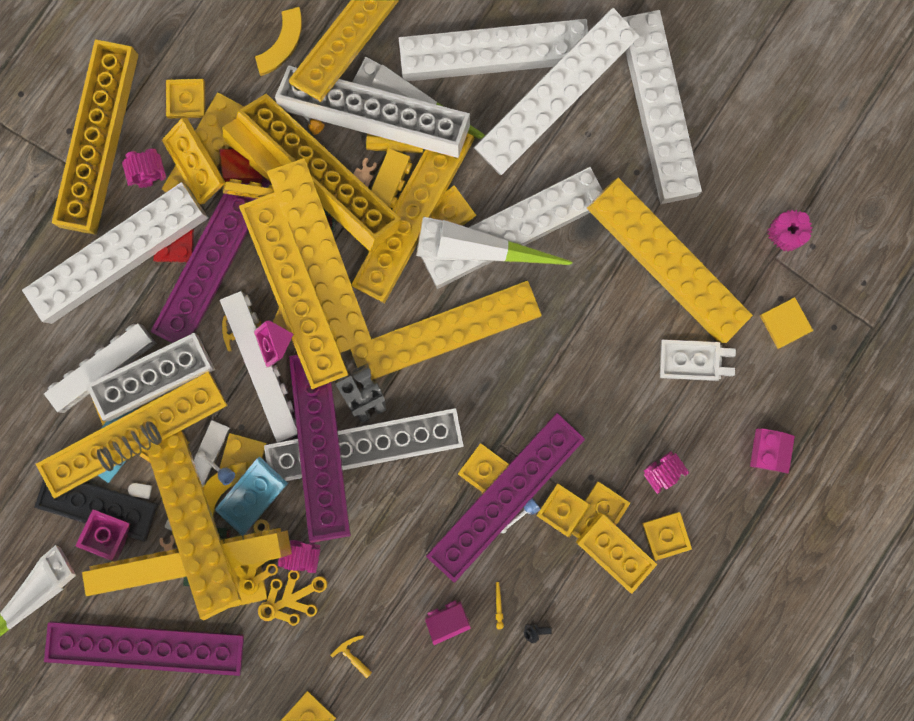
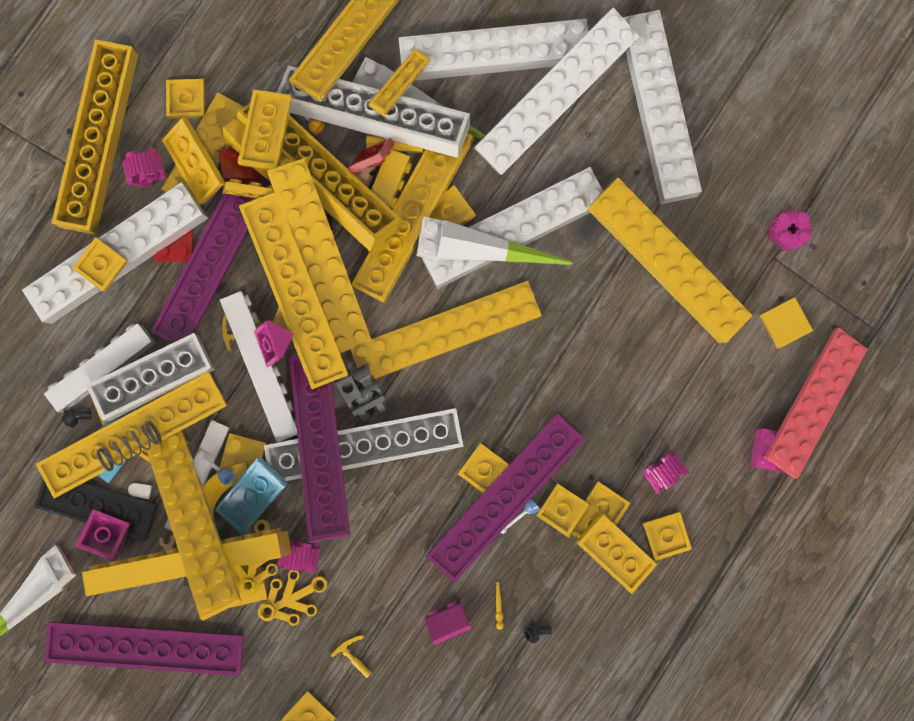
yellow tile [255,7,302,76] -> none
white tile [660,340,736,381] -> none
none -> black plate [62,409,92,428]
none -> yellow tile [72,237,129,292]
none -> yellow plate [238,89,293,170]
none -> red plate [348,138,394,174]
none -> yellow tile [369,48,430,117]
none -> coral plate [764,328,868,479]

